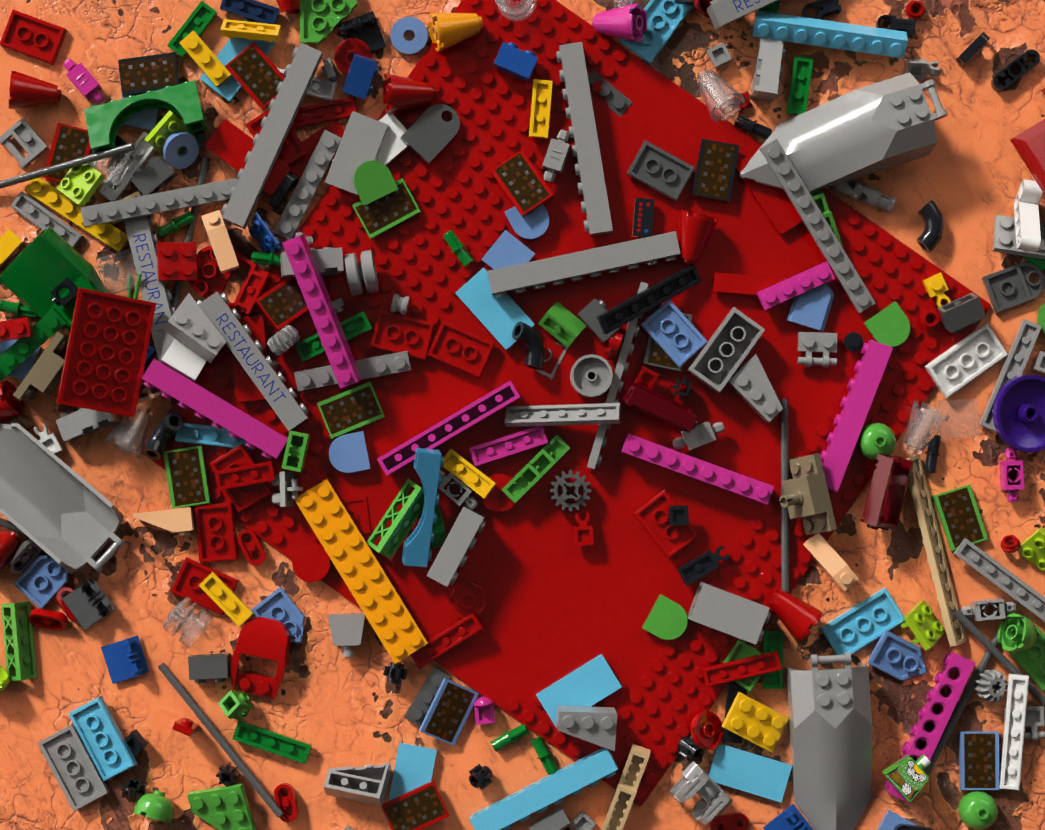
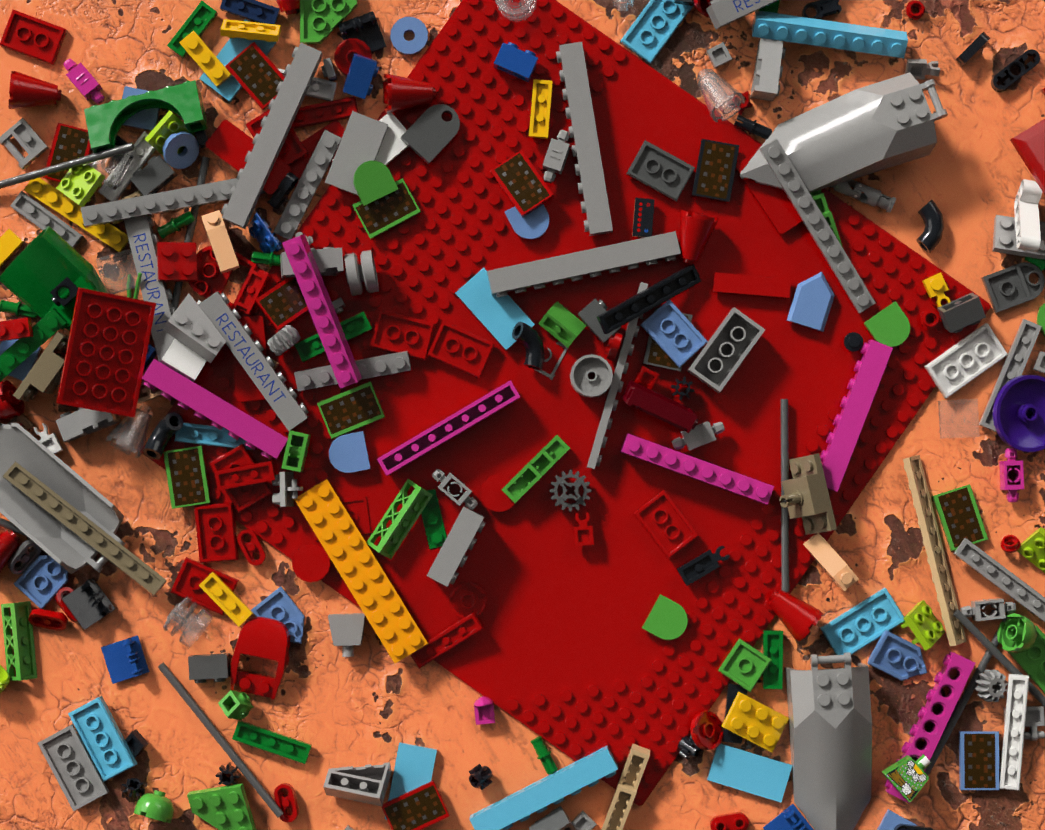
dark brown tile [118,52,180,98] -> none
light nougat slope [133,507,196,536] -> none
red plate [172,718,199,736] -> none
black gear [383,662,408,684] -> none
light grey wheel [390,293,410,316] -> none
dark azure arch [402,448,444,567] -> none
dark grey plate [404,667,451,726] -> none
tile [419,678,479,746] -> none
light orange cone [428,13,483,52] -> none
green axle [443,230,473,267] -> none
yellow plate [443,449,497,499] -> none
dark pink plate [469,426,548,466] -> none
medium blue tile [481,230,535,270] -> none
green axle [490,724,529,752] -> none
light grey plate [505,403,621,427] -> none
medium azure tile [536,654,622,728] -> none
light grey wedge [555,705,617,751] -> none
dark grey plate [588,69,632,116] -> none
dark pink cone [592,3,648,42] -> none
black plate [668,505,689,526] -> none
light grey piece [669,761,733,825] -> none
light grey brick [687,581,771,645] -> none
red tile [702,650,782,688] -> none
light grey wedge [727,354,783,423] -> none
dark pink plate [756,261,835,310] -> none
green plate [786,56,814,116] -> none
light grey plate [797,332,837,368] -> none
bright green cylinder [857,422,896,461] -> none
dark red door [860,454,914,530] -> none
black piece [876,15,916,37] -> none
clear cone [903,400,950,456] -> none
black axle [924,434,941,473] -> none
bright green cylinder [958,790,998,830] -> none
none -> dark tan plate [3,461,167,596]

